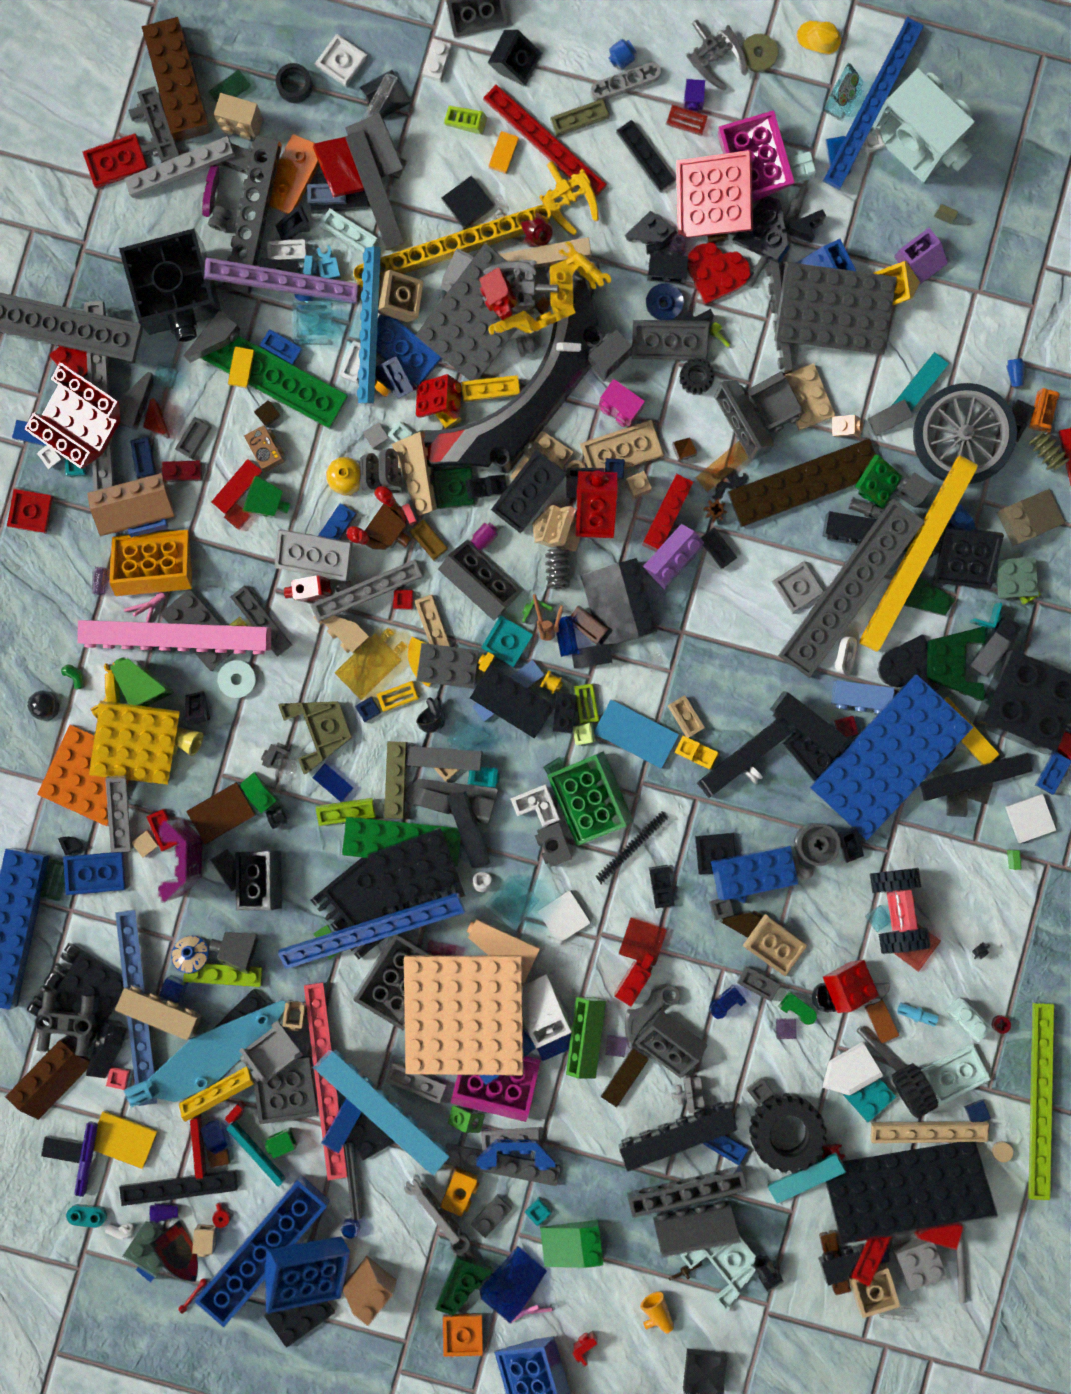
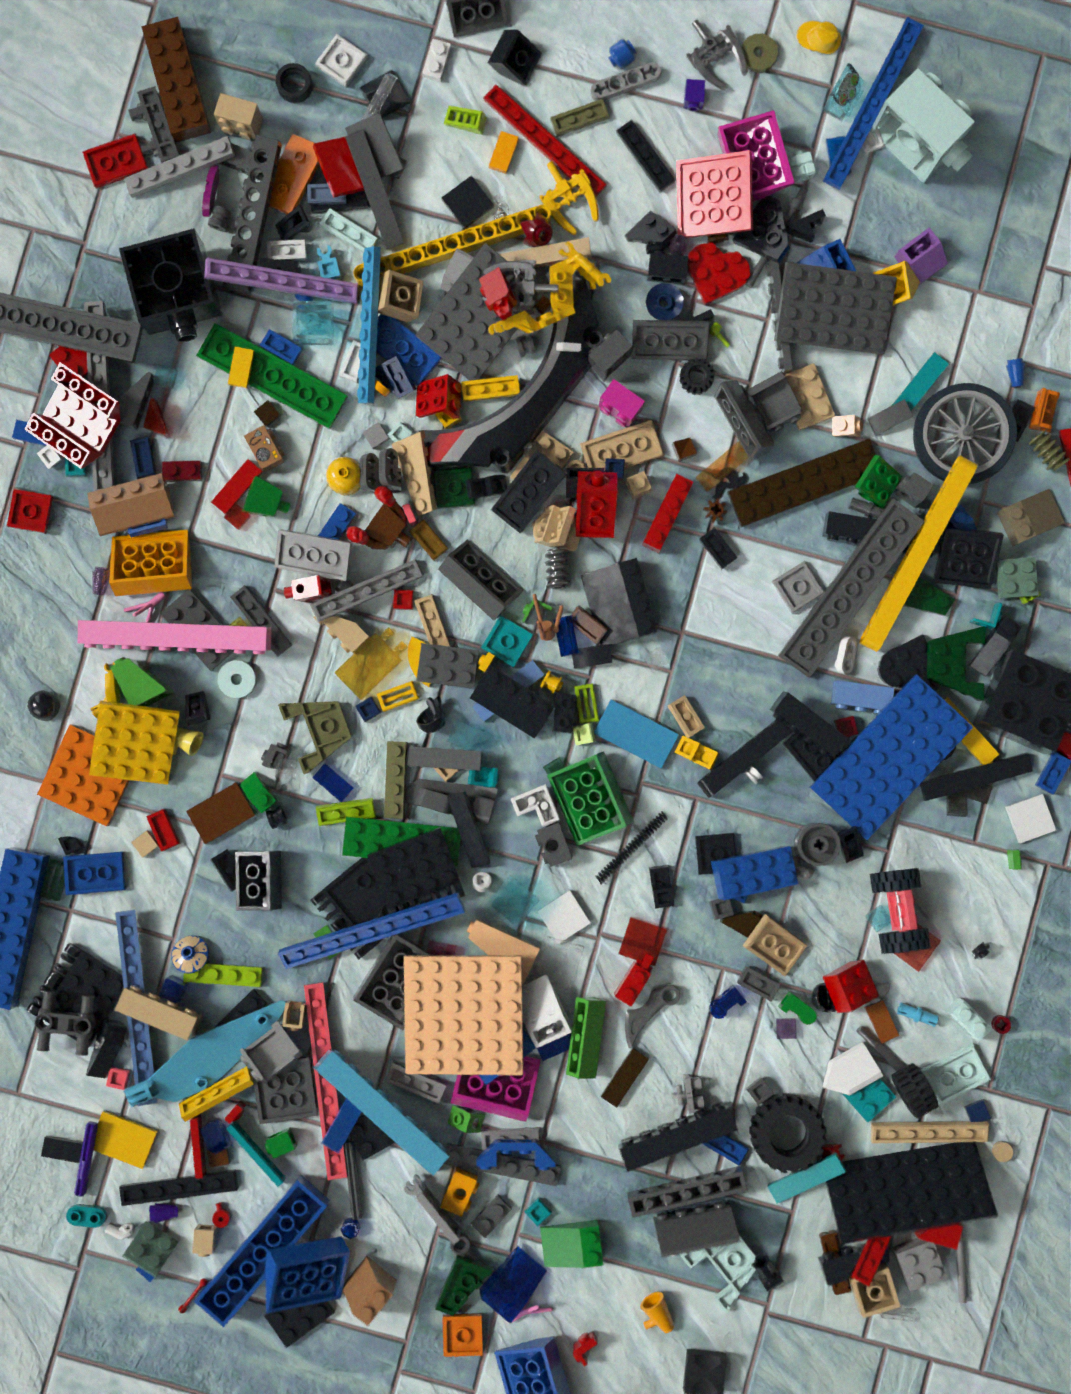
reddish brown slope [5,1036,90,1120] -> none
green arm [61,664,84,689] -> none
light grey plate [105,776,131,852] -> none
shield [149,1220,198,1282] -> none
magenta slope [158,819,203,902] -> none
dark grey tile [175,417,212,459] -> none
dark grey slope [183,311,240,363] -> none
clear green tile [208,69,251,103] -> none
dark grey torso [209,932,259,974] -> none
medium azure plate [303,255,317,276] -> none
magenta brick [470,522,498,551] -> none
clear purple tile [605,1035,627,1057] -> none
dark grey slope [635,1010,708,1078] -> none
medium lavender slope [643,524,704,590] -> none
clear red tile [666,105,708,136] -> none
dark brown piece [668,1261,703,1281] -> none
olive tile [934,204,958,224] -> none
lime plate [1028,1002,1054,1200] -> none

